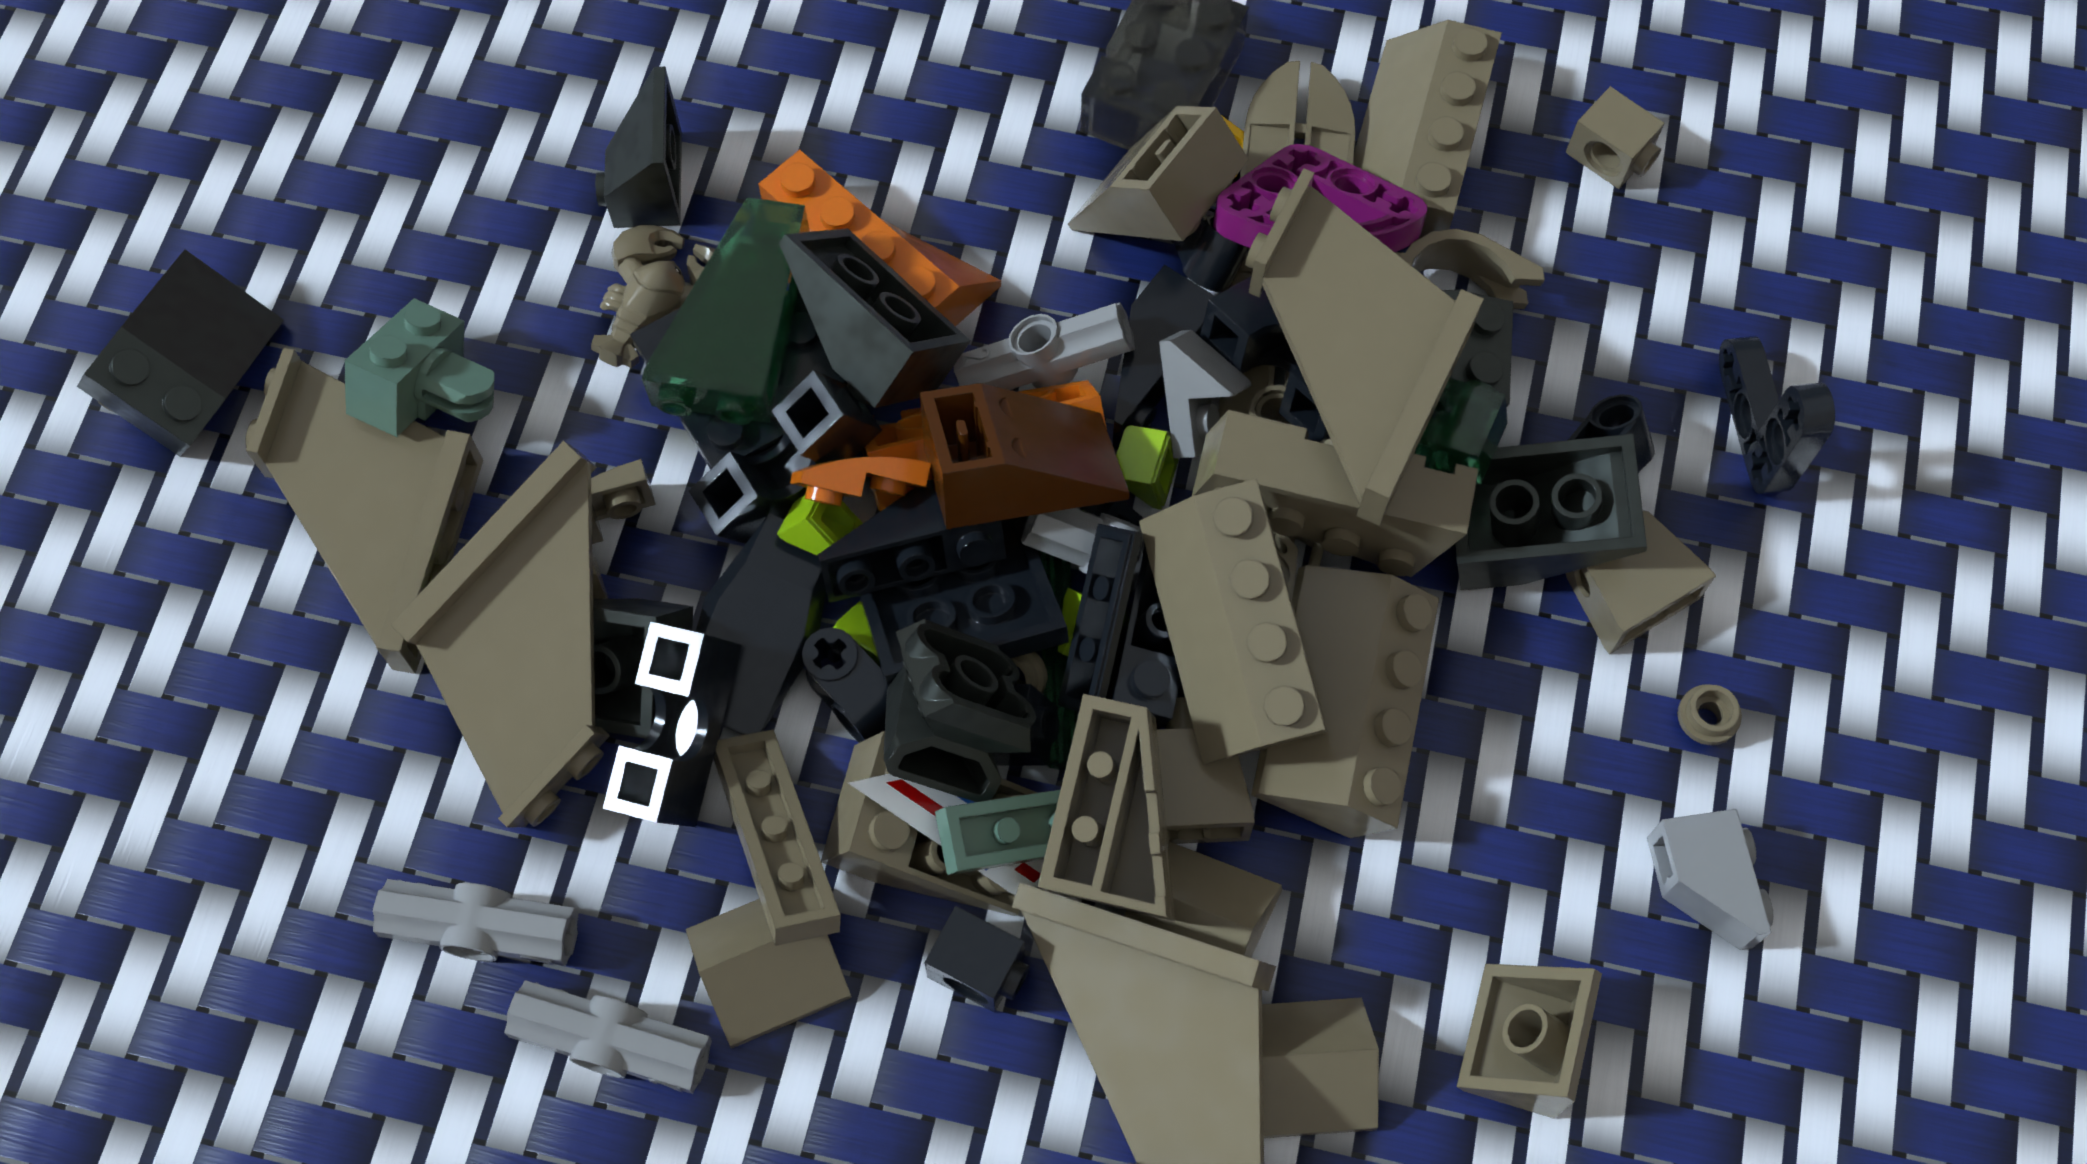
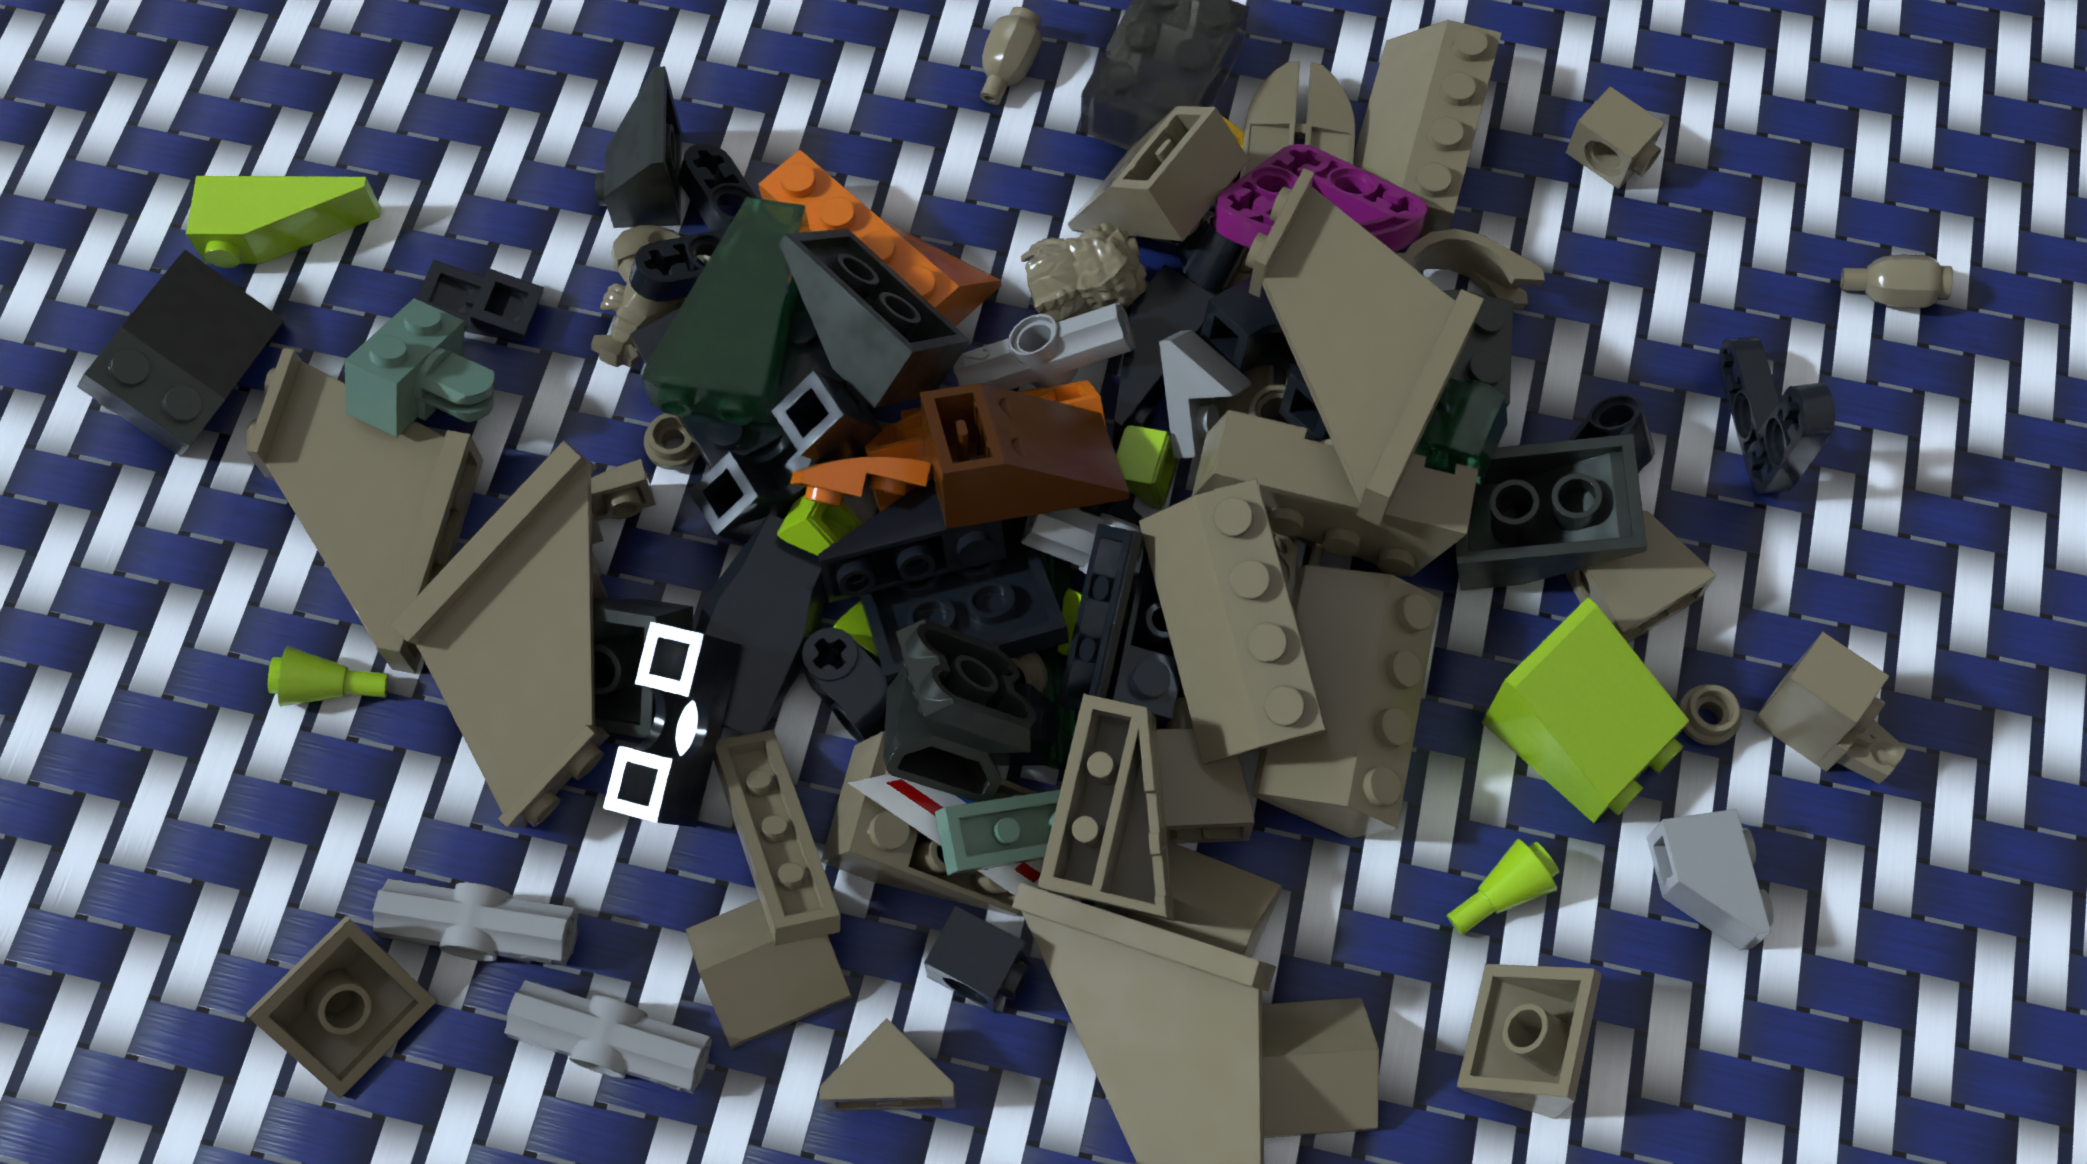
none -> lime slope [186,176,381,268]
none -> dark tan slope [246,915,437,1099]
none -> lime cone [268,646,389,707]
none -> black slope [417,259,544,340]
none -> black beam [629,144,783,302]
none -> dark tan plate [644,412,700,470]
none -> dark tan slope [819,1018,956,1112]
none -> dark tan plant [980,7,1042,105]
none -> dark tan hair [1021,222,1147,322]
none -> lime cone [1446,839,1559,936]
none -> lime slope [1482,597,1689,823]
none -> dark tan hinge [1753,632,1907,784]
none -> dark tan plant [1840,254,1953,309]

